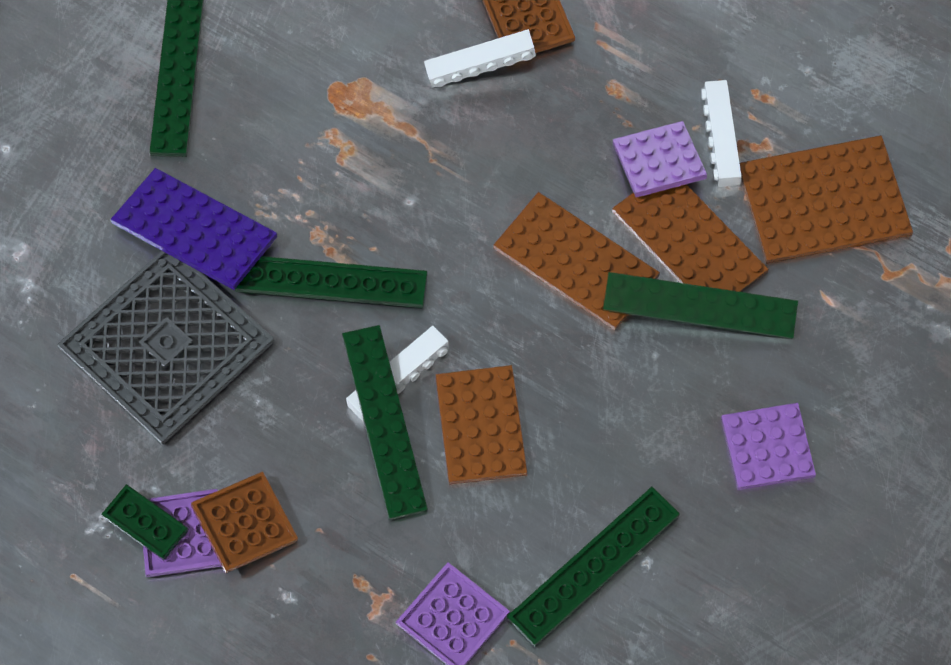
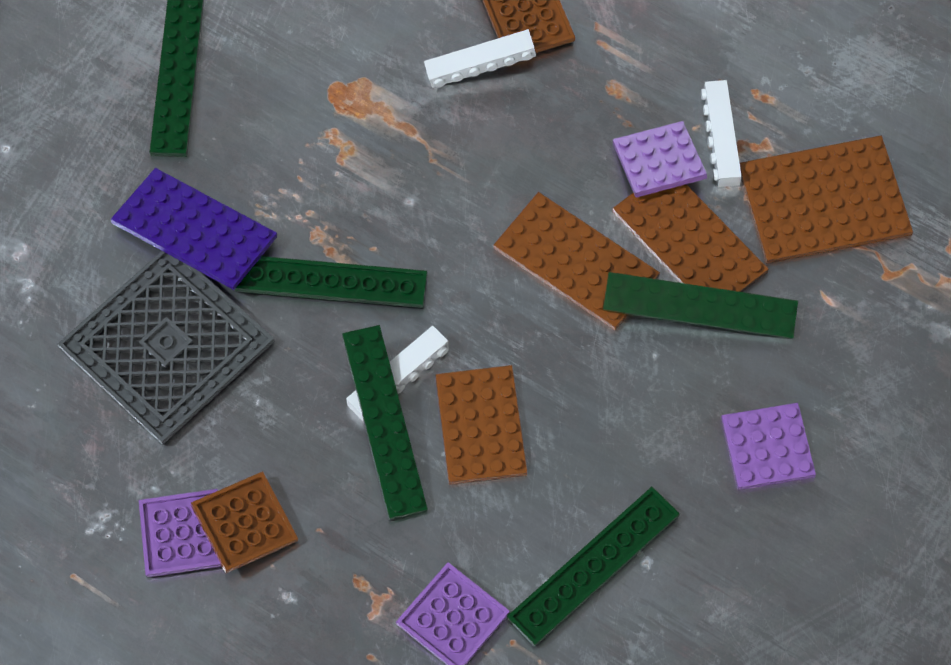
dark green tile [101,484,189,561] -> none

